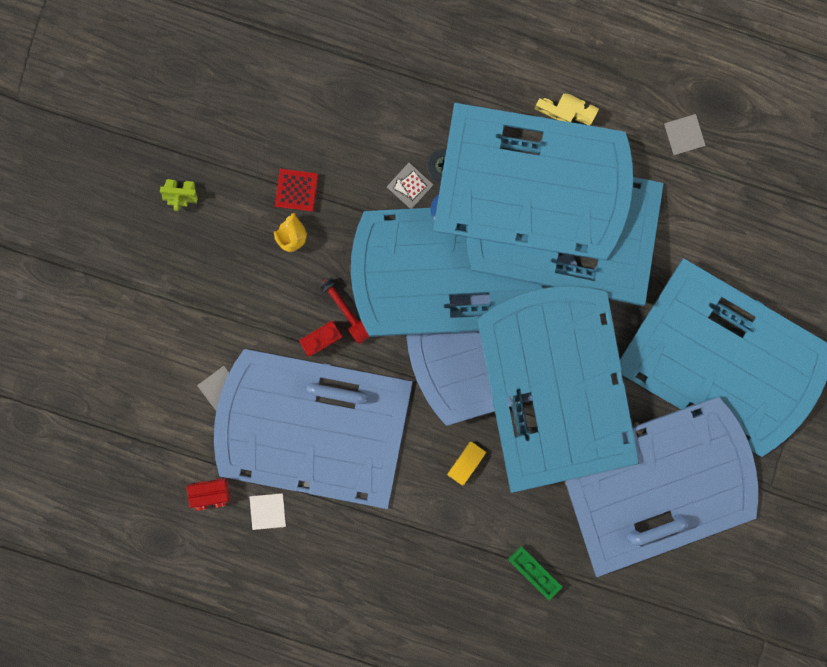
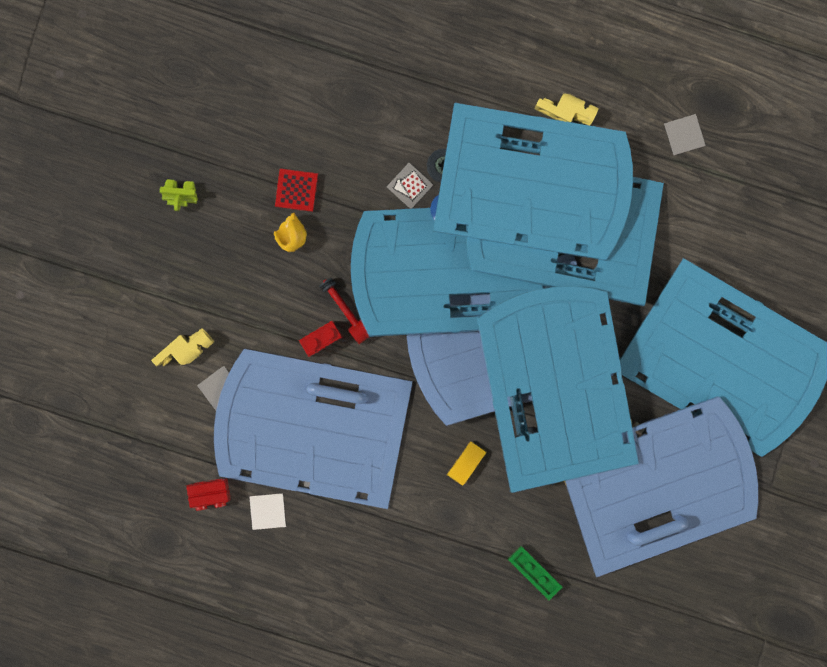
none -> light yellow plate [151,329,214,366]

